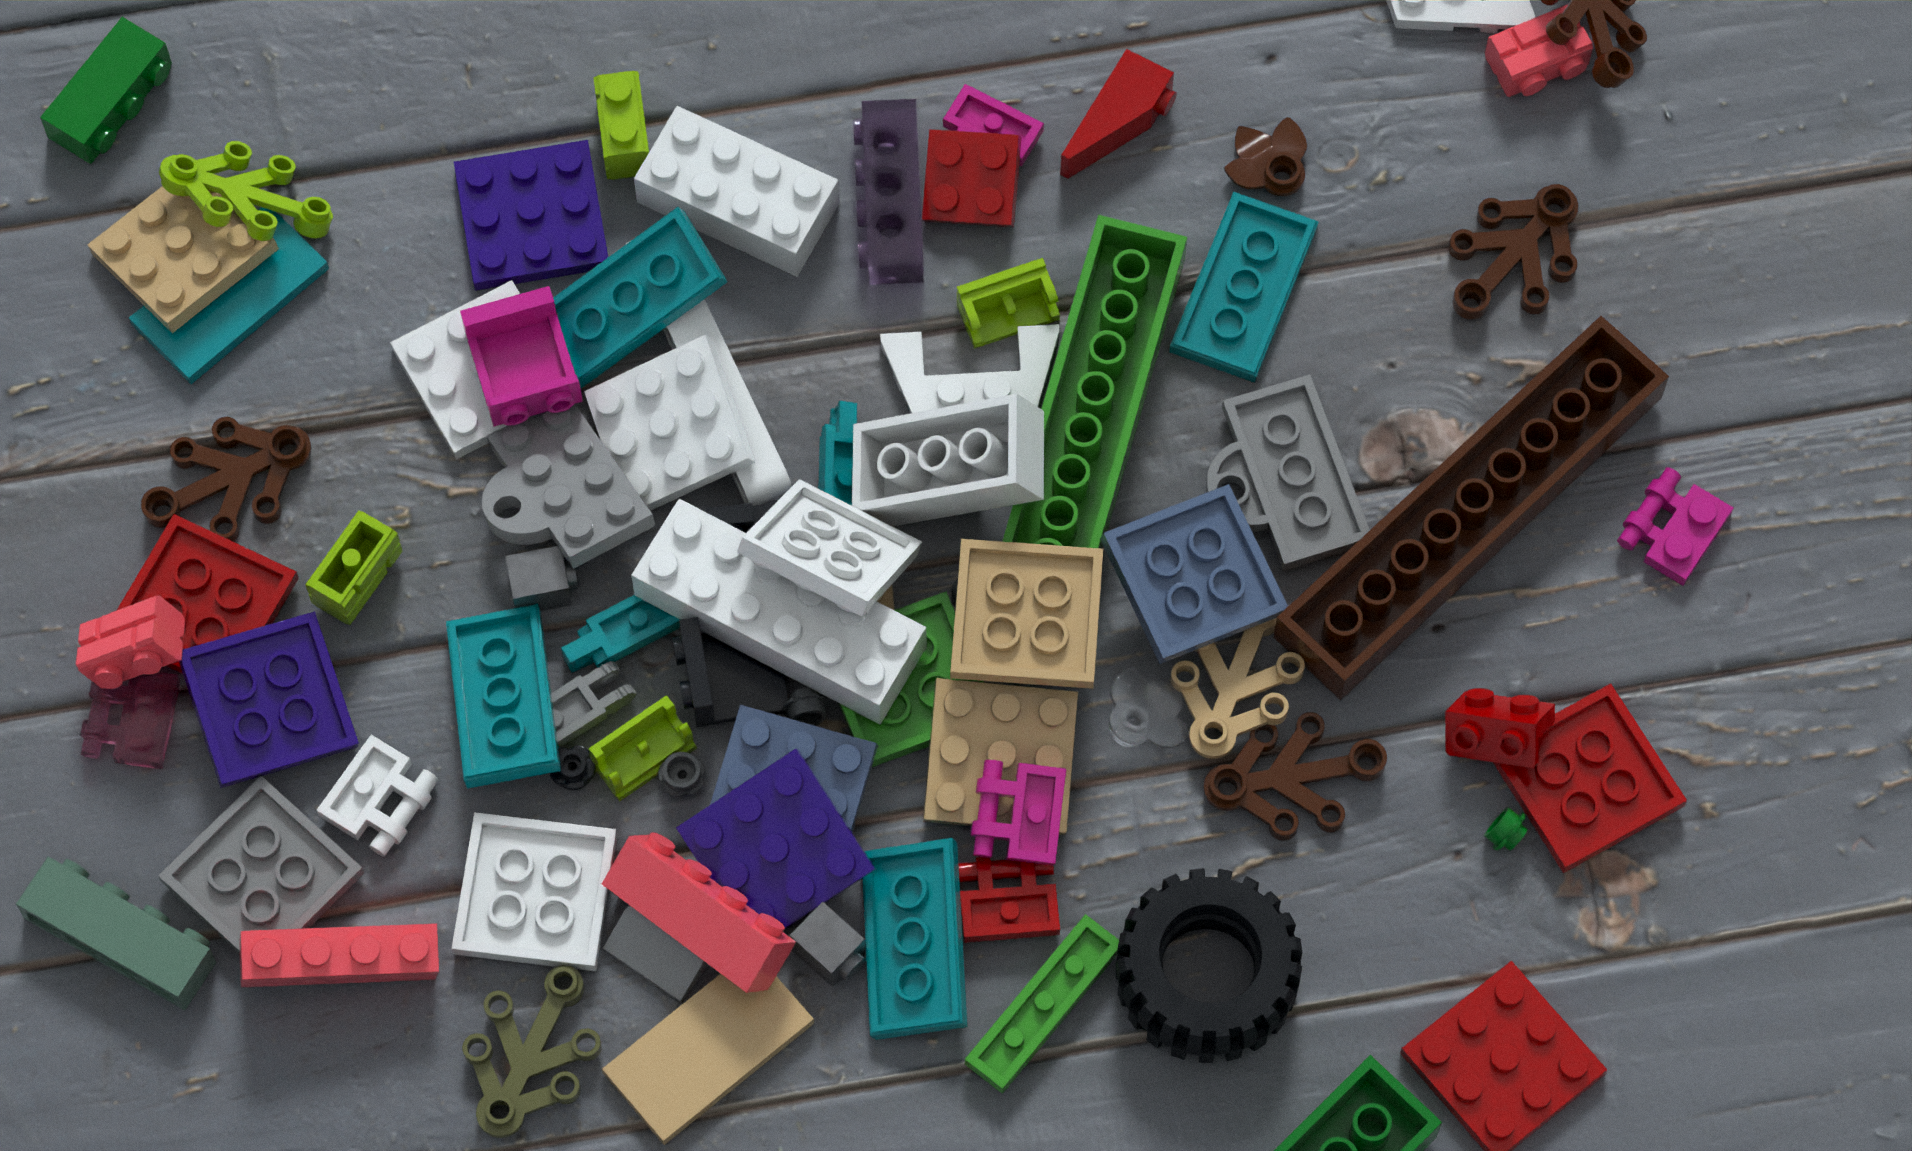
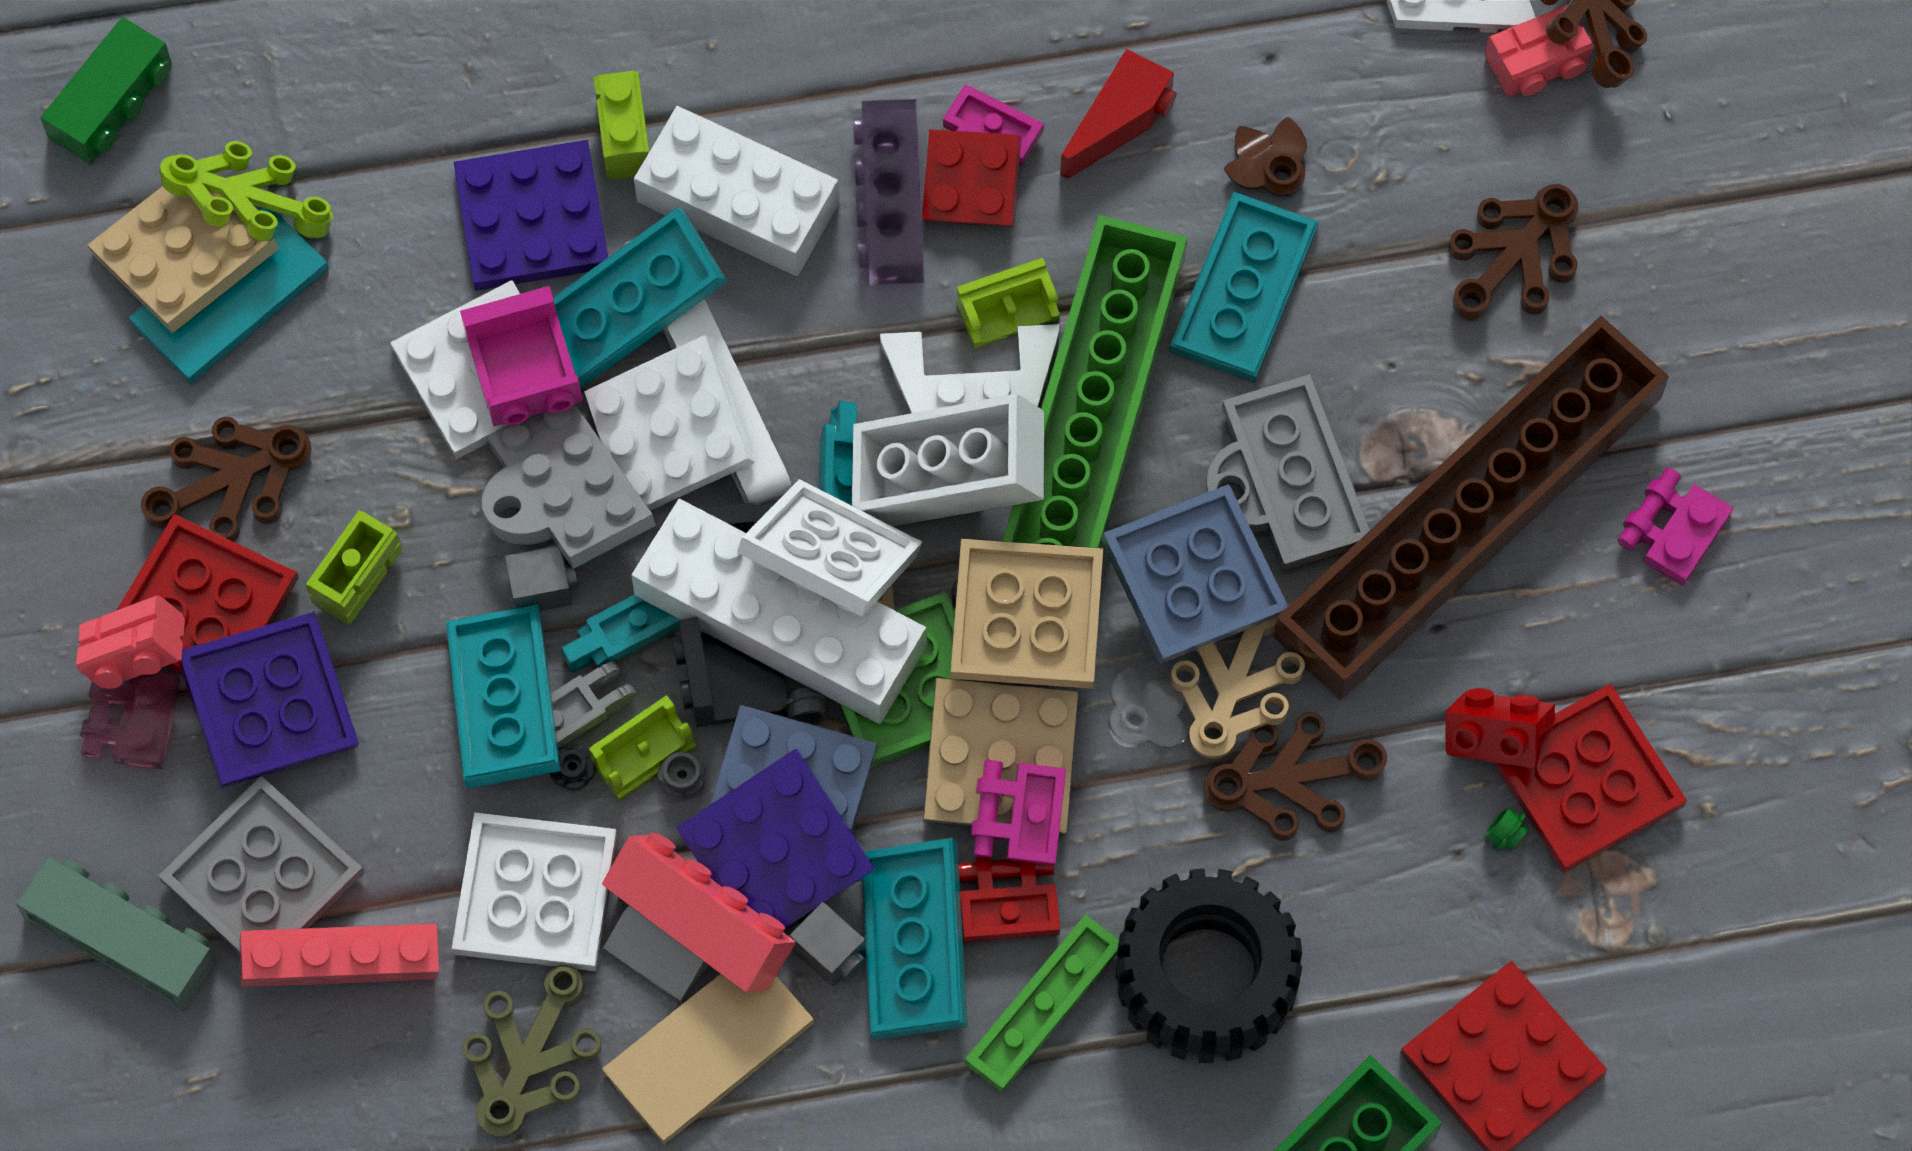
white plate [316,735,439,857] -> none

